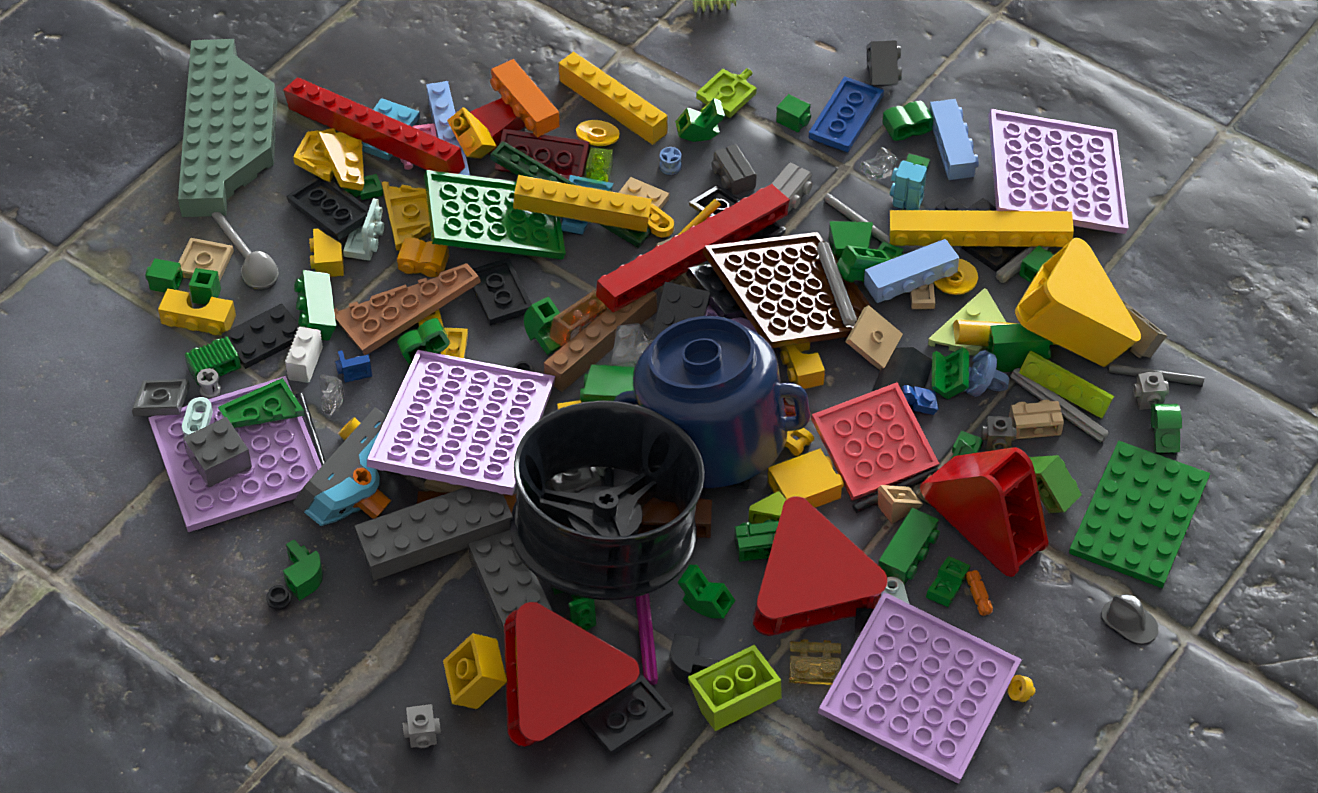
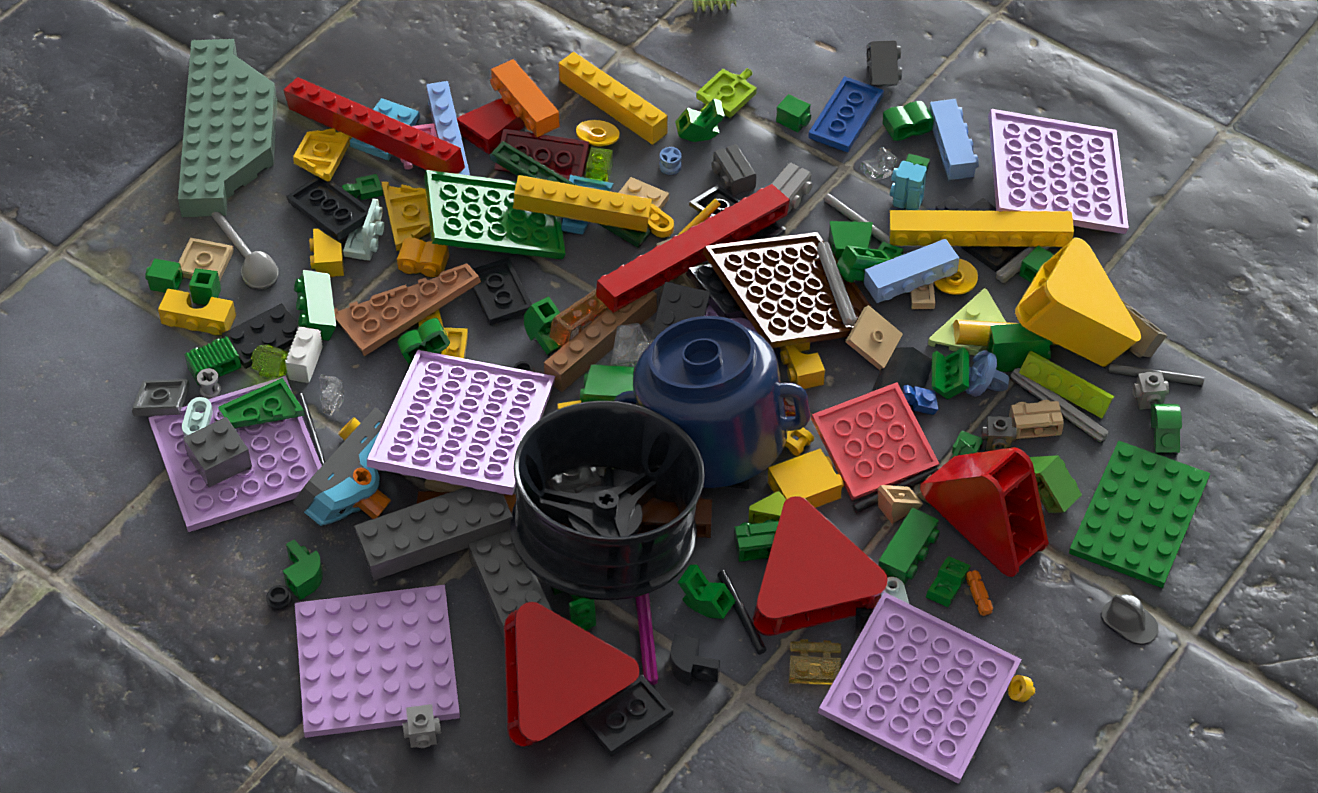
yellow wing [317,132,364,191] -> none
blue bracket [335,351,372,383] -> none
yellow brick [443,633,507,709] -> none
yellow slope [447,108,496,159] -> none
lime slope [688,645,782,731] -> none
none -> clear neon green brick [251,345,289,378]
none -> lavender plate [295,585,460,738]
none -> black bar [717,570,767,654]

